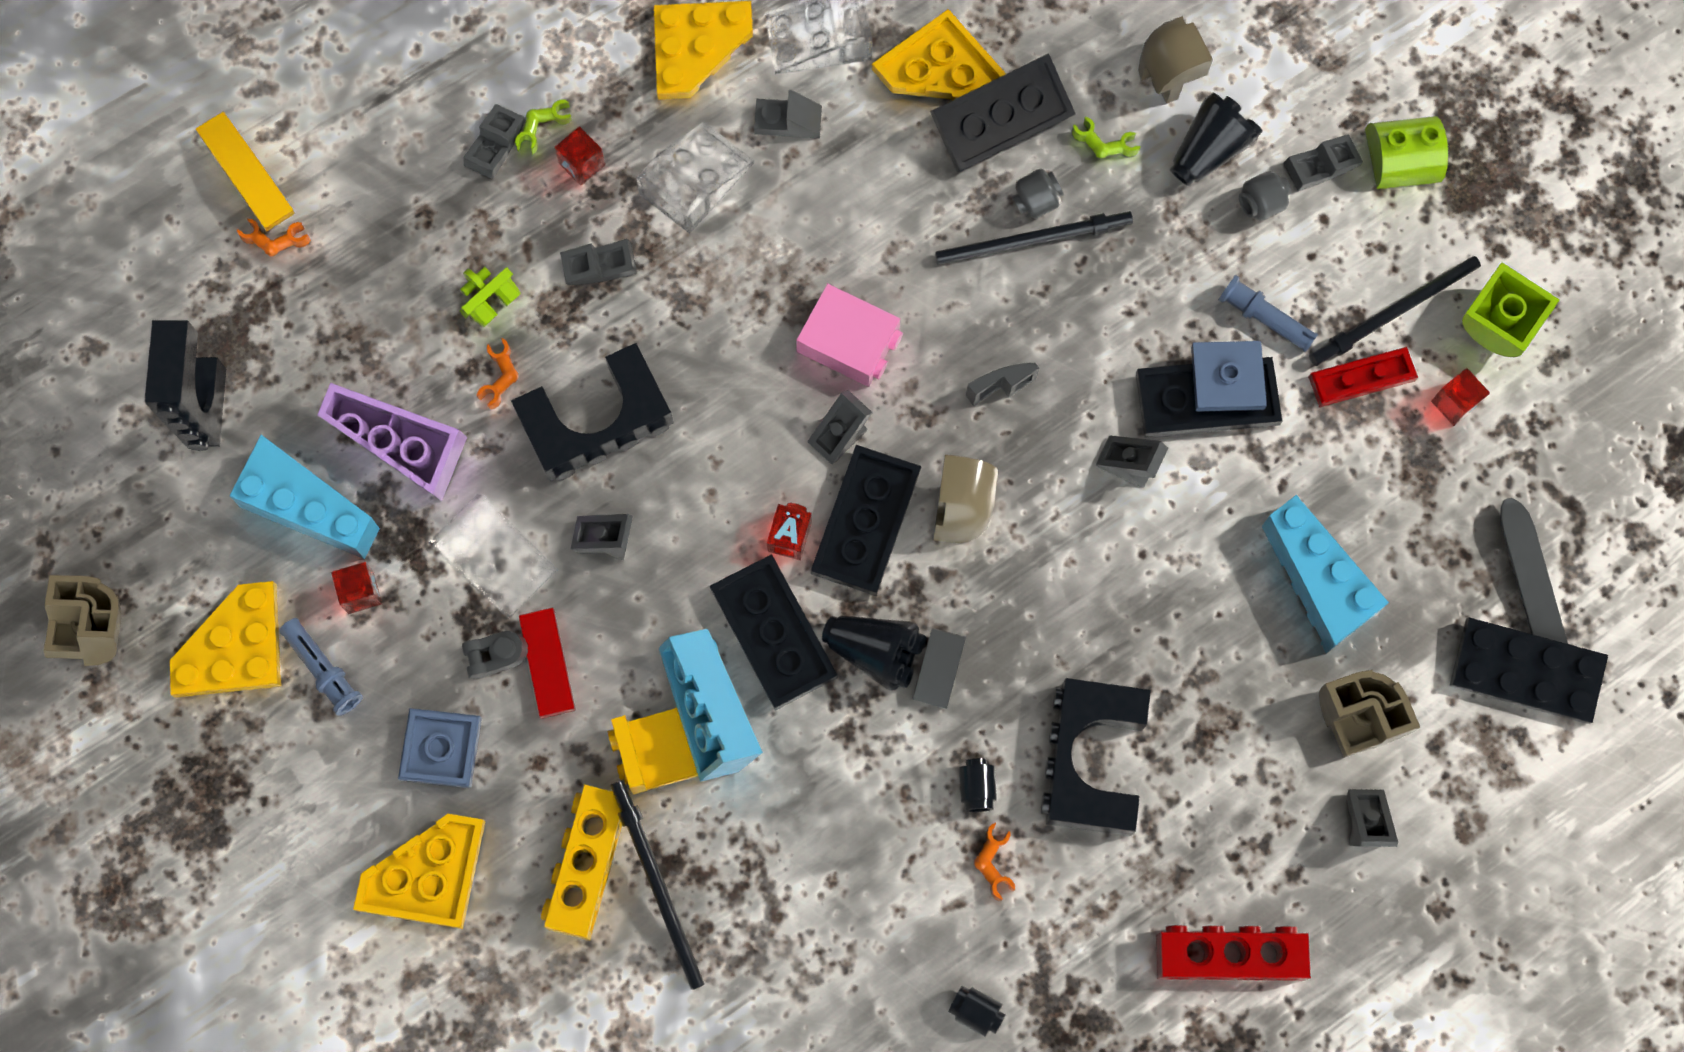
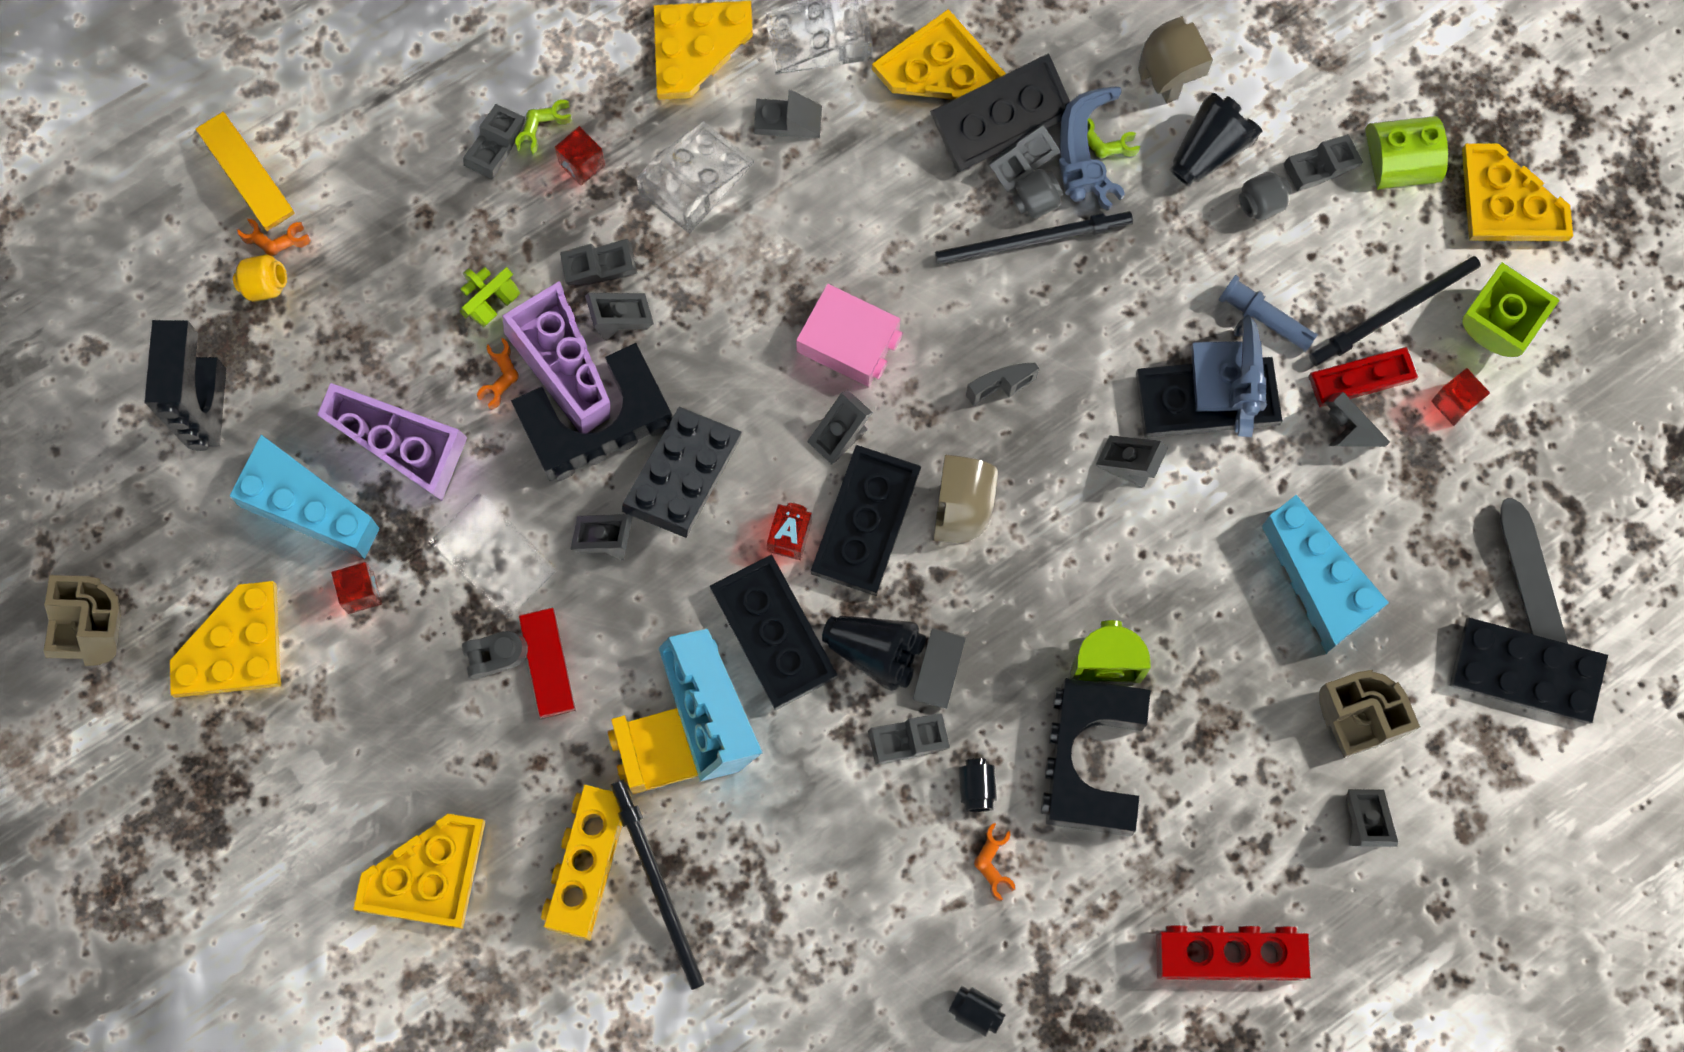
sand blue pin [279,618,363,716] -> none
sand blue plate [398,708,482,788] -> none
none -> yellow head [233,254,287,302]
none -> lavender wedge [502,281,610,434]
none -> dark grey slope [585,293,654,340]
none -> black plate [622,407,742,538]
none -> dark grey slope [868,713,950,765]
none -> dark grey slope [989,123,1061,192]
none -> sand blue piece [1059,87,1125,211]
none -> lime brick [1070,620,1151,683]
none -> sand blue piece [1229,315,1266,437]
none -> dark grey slope [1324,392,1390,447]
none -> yellow plate [1462,143,1573,241]

